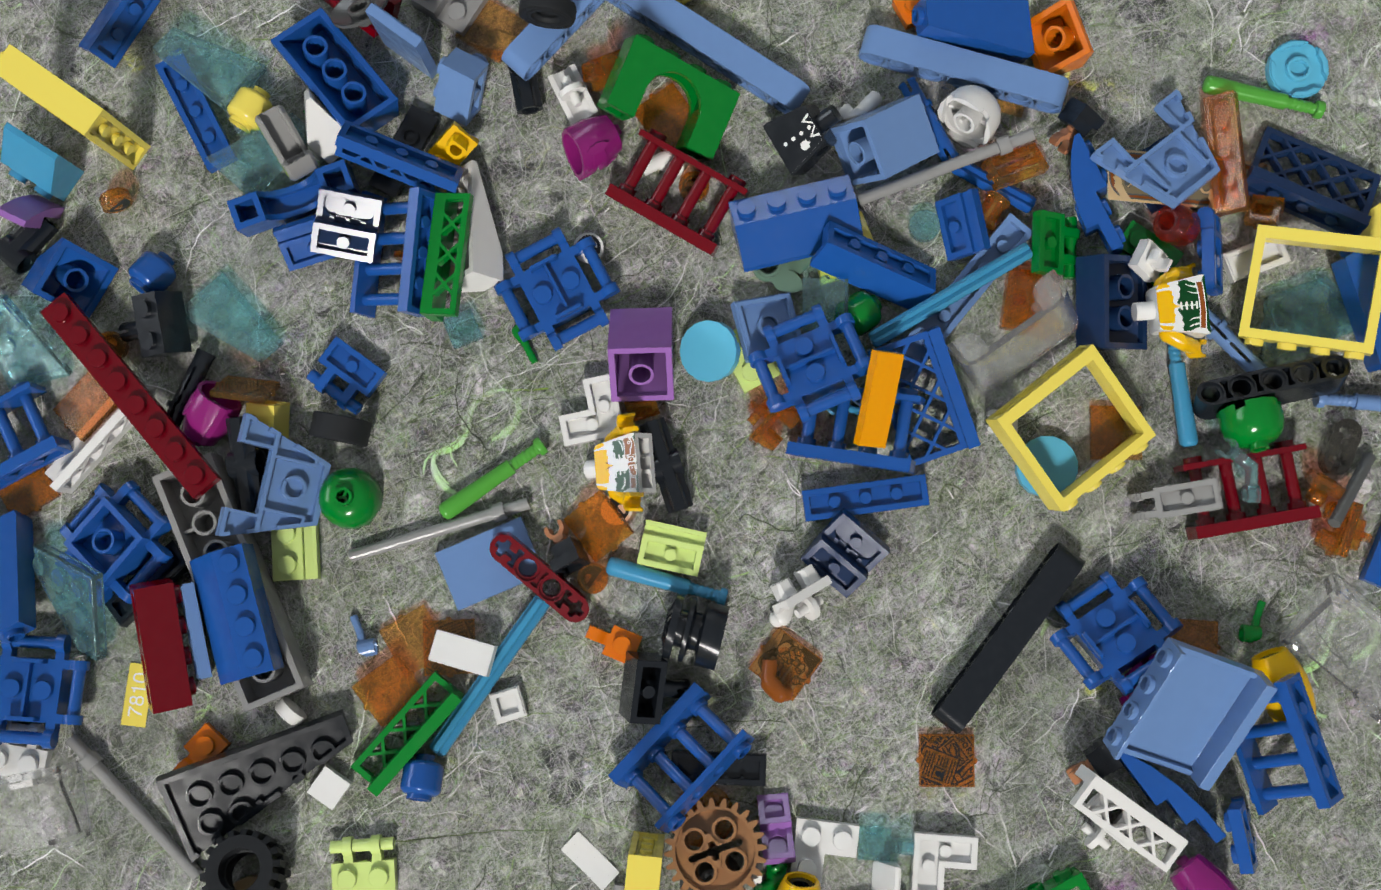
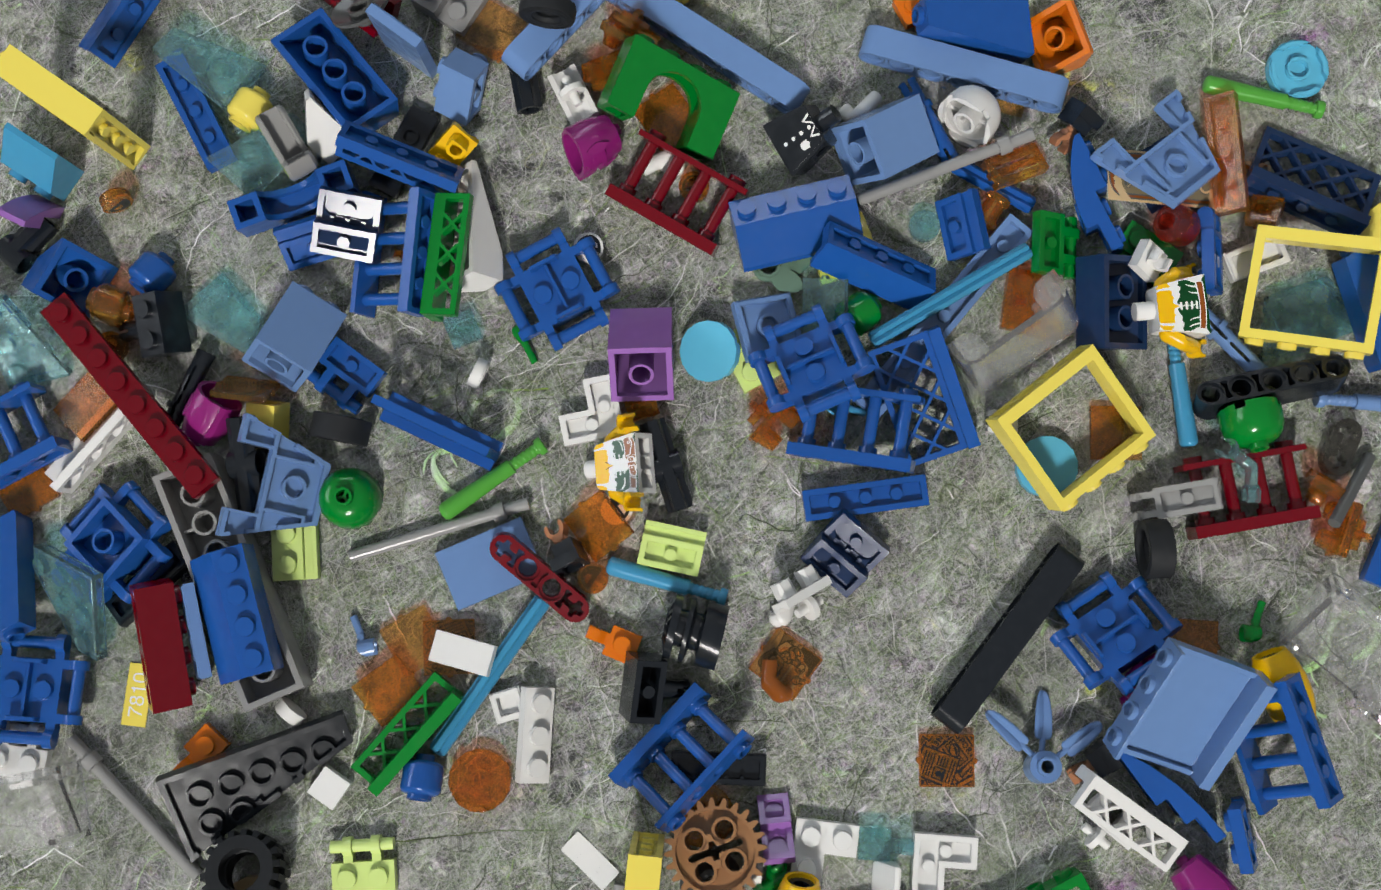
light orange tile [853,349,904,448] -> none
none -> clear orange head [85,283,135,328]
none -> medium blue slope [241,281,347,393]
none -> blue fence [371,391,505,471]
none -> clear orange tile [448,748,512,813]
none -> white tile [467,357,490,389]
none -> white plate [515,686,555,784]
none -> clear orange hips [600,8,661,49]
none -> medium blue plant [985,690,1103,784]
none -> black tyre [1135,519,1177,579]

